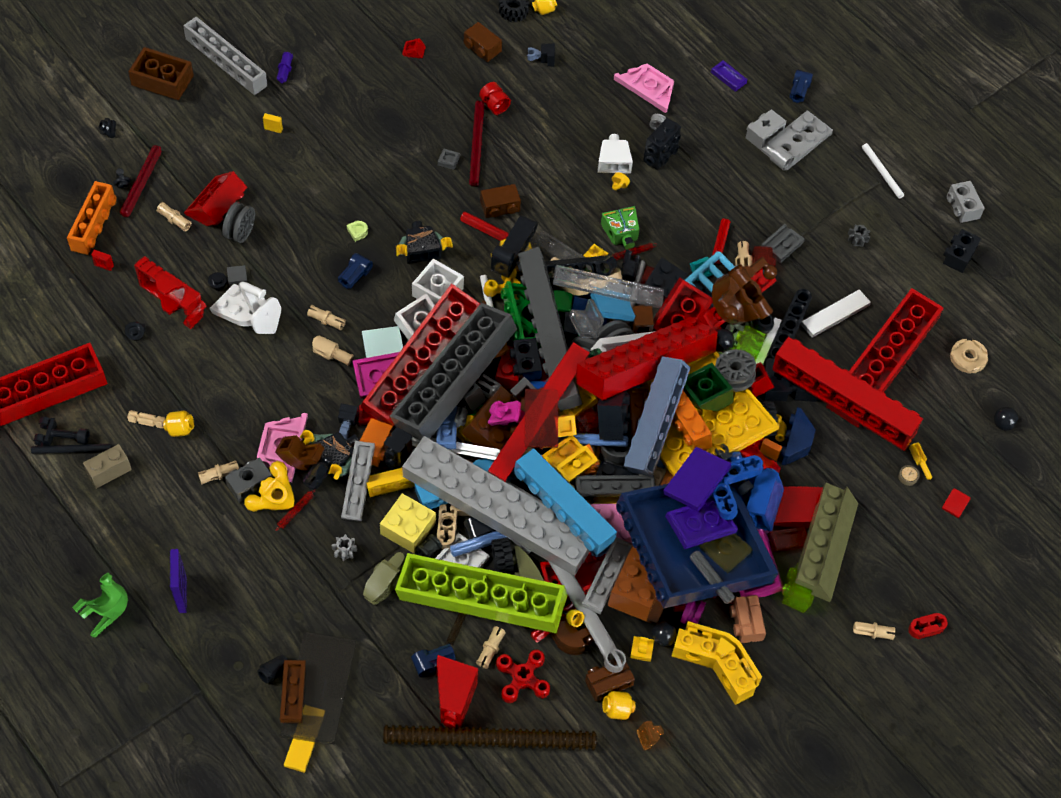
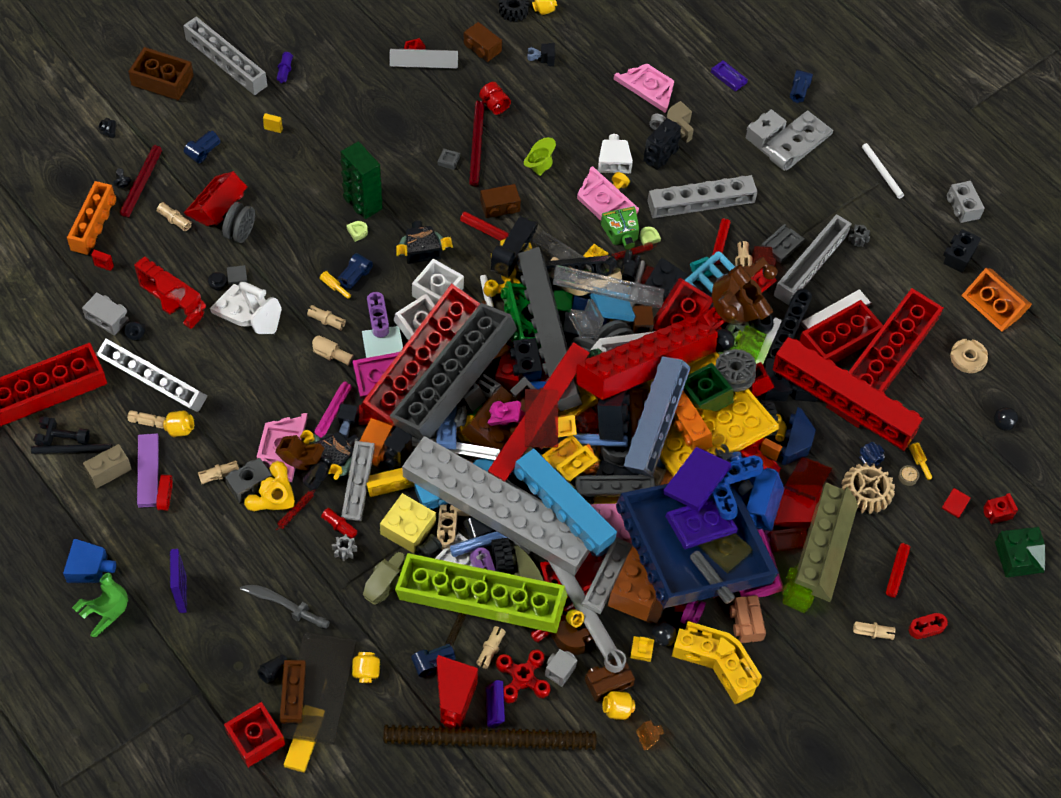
none -> blue torso [63,539,116,583]
none -> light grey brick [82,292,129,336]
none -> brick [96,339,208,412]
none -> medium lavender tile [137,434,159,508]
none -> red beam [156,474,173,511]
none -> dark blue piece [184,131,220,164]
none -> red brick [224,702,285,768]
none -> dark grey sword [240,585,330,629]
none -> dark pink axle [314,381,351,438]
none -> yellow axle [320,271,351,299]
none -> red axle [321,508,358,539]
none -> dark green brick [340,141,382,219]
none -> yellow head [352,652,380,683]
none -> medium lavender beam [367,292,389,337]
none -> light grey tile [390,48,458,68]
none -> medium lavender beam [470,547,496,571]
none -> dark purple tile [486,680,505,728]
none -> lime piece [524,137,556,176]
none -> light grey brick [545,649,577,687]
none -> bright pink wing [577,166,639,220]
none -> yellowish green tile [640,226,661,246]
none -> light grey brick [647,175,758,218]
none -> dark tan brick [667,101,694,143]
none -> light grey brick [774,214,852,305]
none -> clear red piece [784,456,832,500]
none -> red brick [799,300,883,363]
none -> tan gear [841,462,895,514]
none -> dark blue gear [859,442,885,467]
none -> red axle [886,543,910,598]
none -> orange slope [961,268,1032,332]
none -> red brick [983,493,1018,524]
none -> dark green slope [995,527,1045,577]

